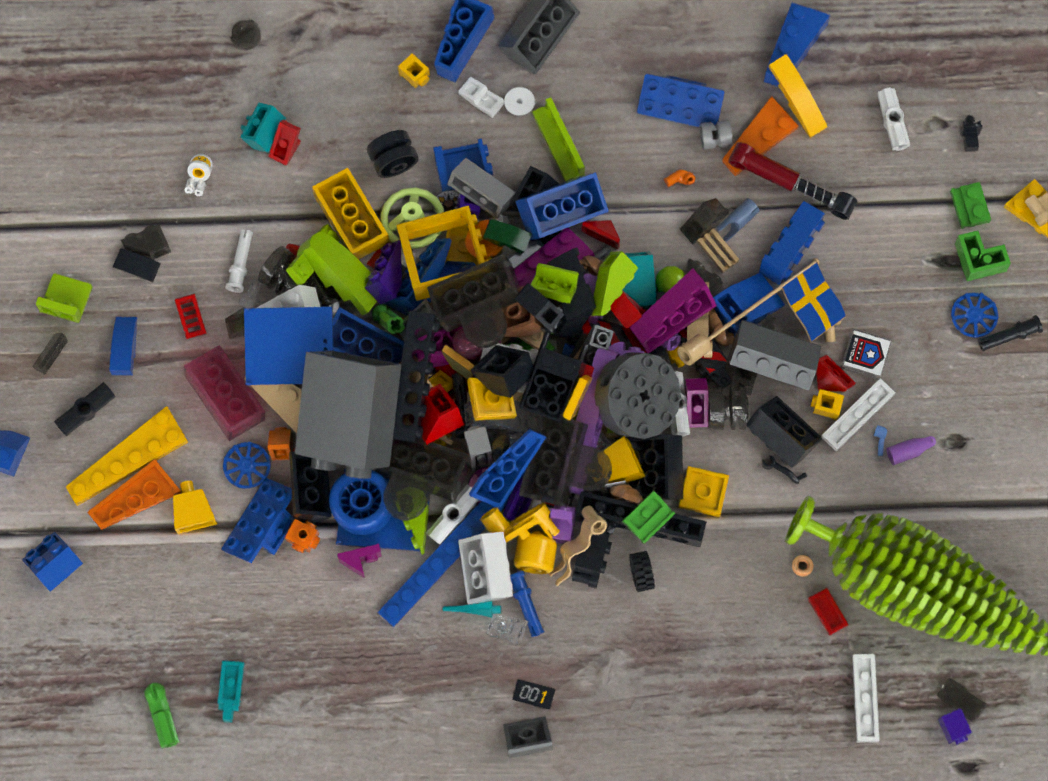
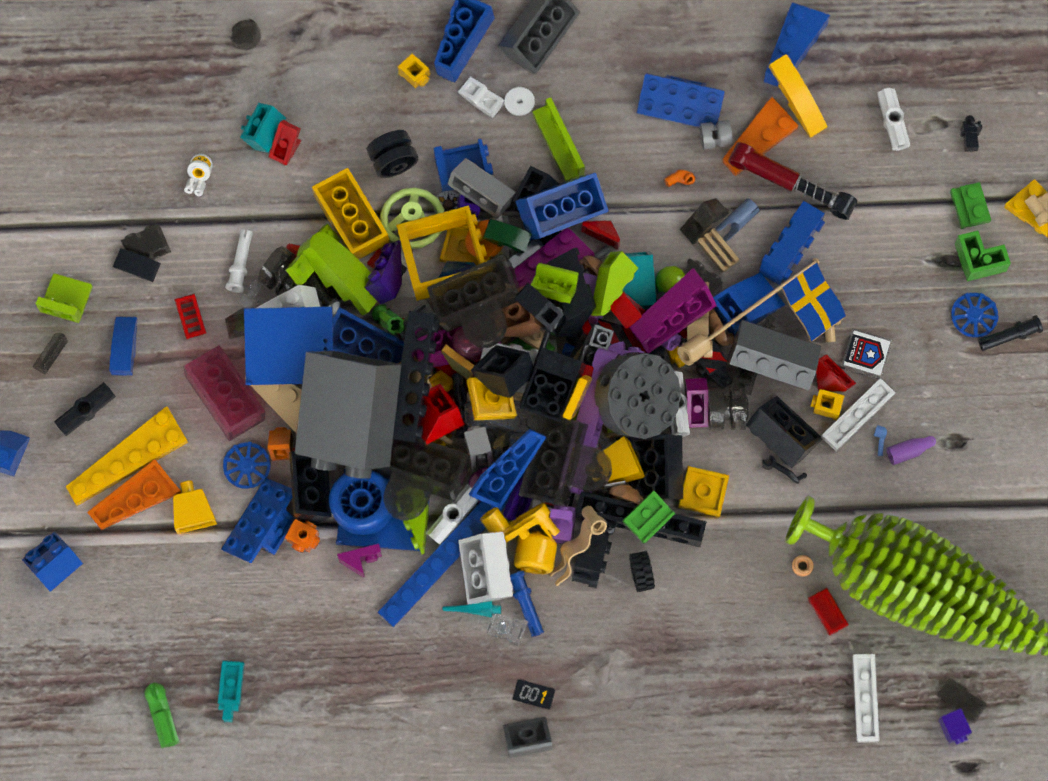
blue wedge [384,238,452,316] -> none

